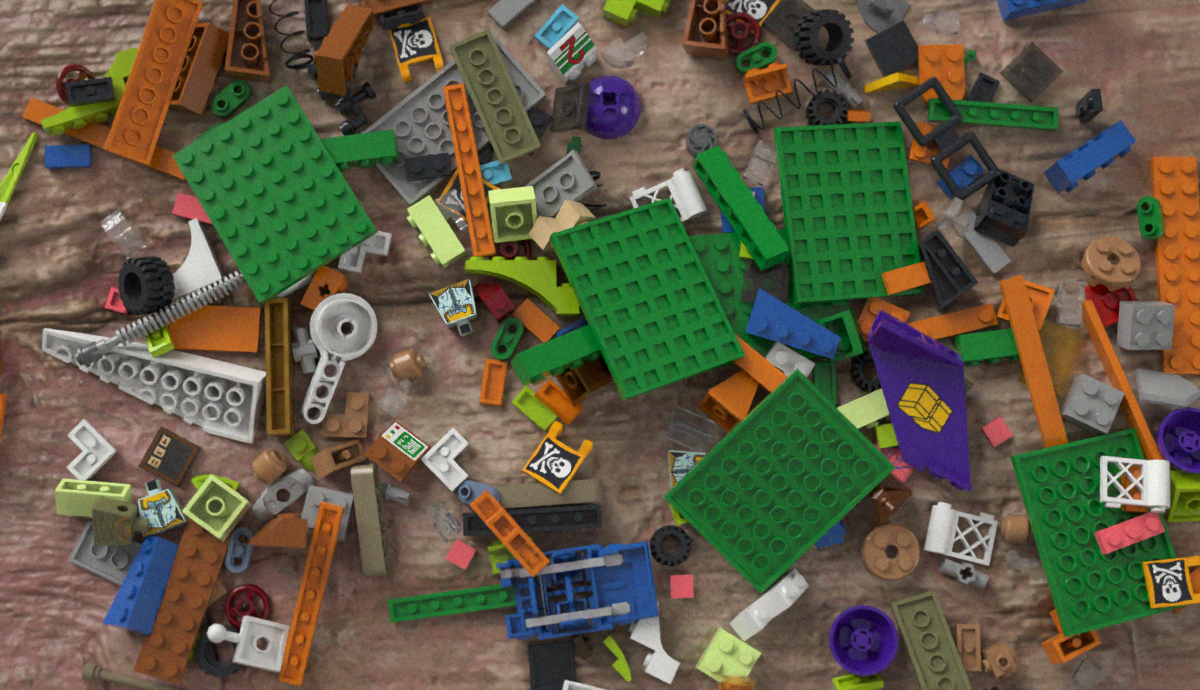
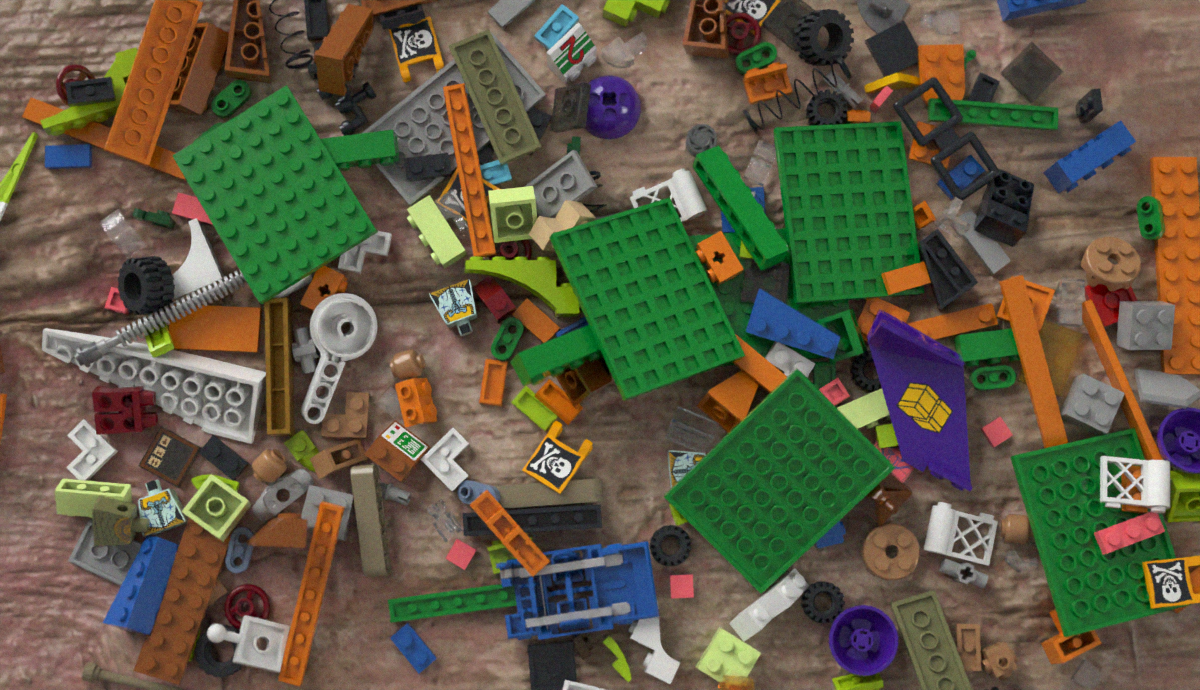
none -> dark red hips [92,386,158,435]
none -> dark green plate [132,208,176,230]
none -> black plate [198,435,250,481]
none -> blue plate [390,623,437,674]
none -> orange bracket [395,378,437,427]
none -> orange brick [696,231,744,286]
none -> black tyre [801,581,845,623]
none -> coral tile [819,378,850,406]
none -> coral tile [869,86,893,113]
none -> green plate [969,365,1016,391]

